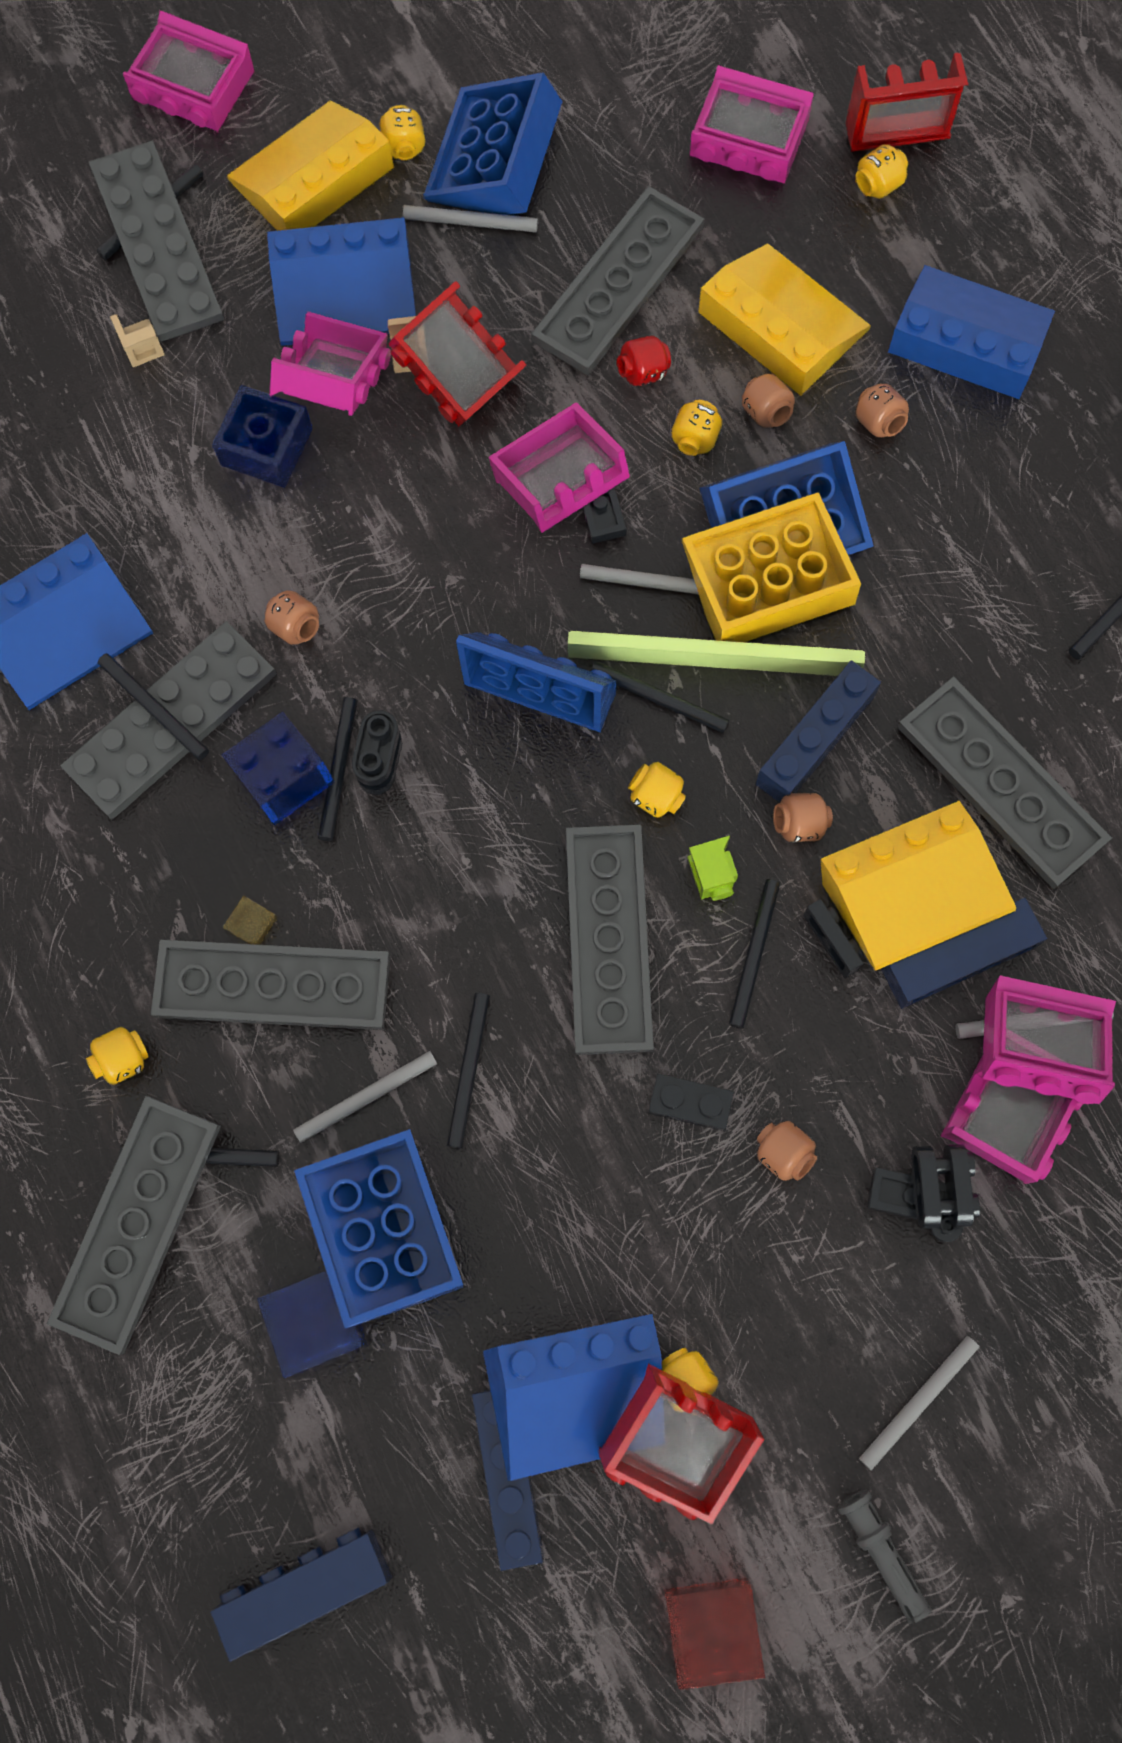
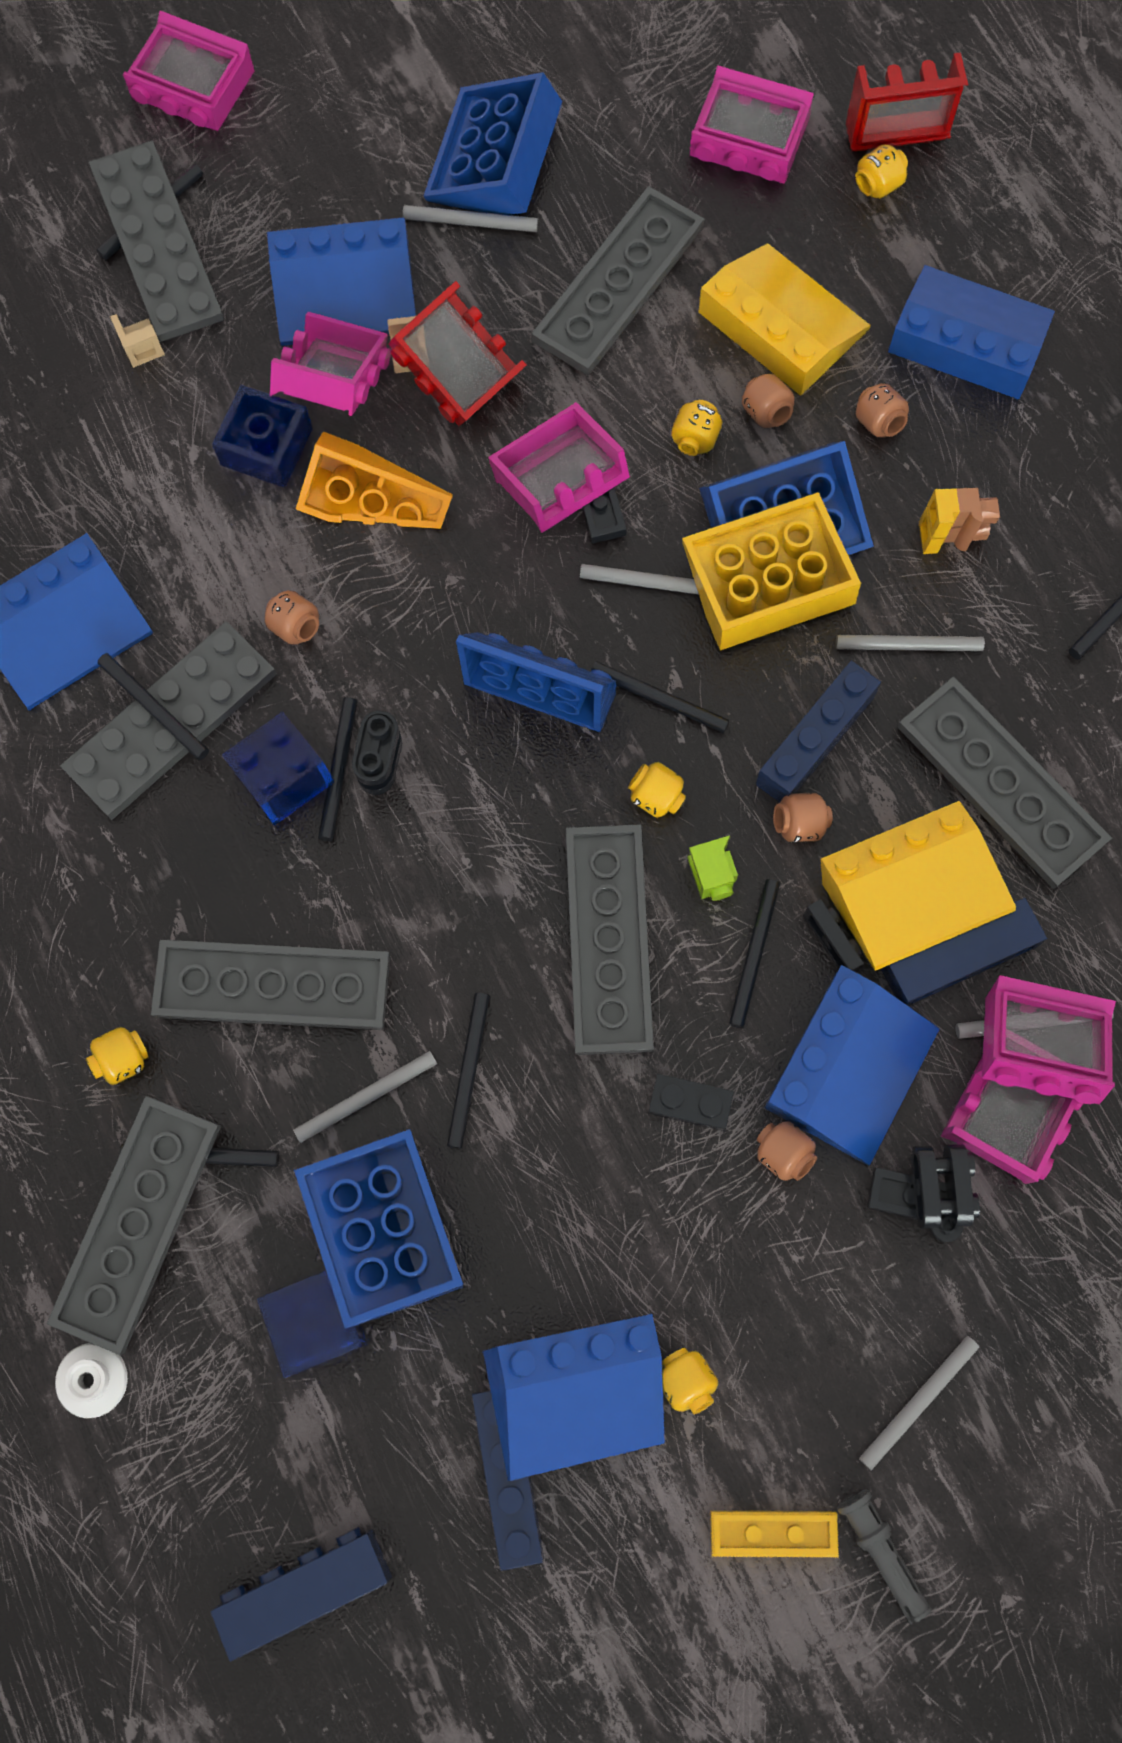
clear yellow tile [223,896,278,945] -> none
yellow slope [227,100,394,231] -> none
yellow head [379,105,425,160] -> none
yellowish green tile [568,631,865,676] -> none
window [598,1363,765,1524] -> none
red head [617,335,671,386] -> none
clear red brick [664,1578,765,1690] -> none
none -> white piece [55,1343,128,1418]
none -> light orange wedge [296,431,453,529]
none -> yellow tile [710,1510,839,1557]
none -> blue slope [764,965,940,1166]
none -> light grey bar [836,635,985,651]
none -> hips [919,488,1000,554]

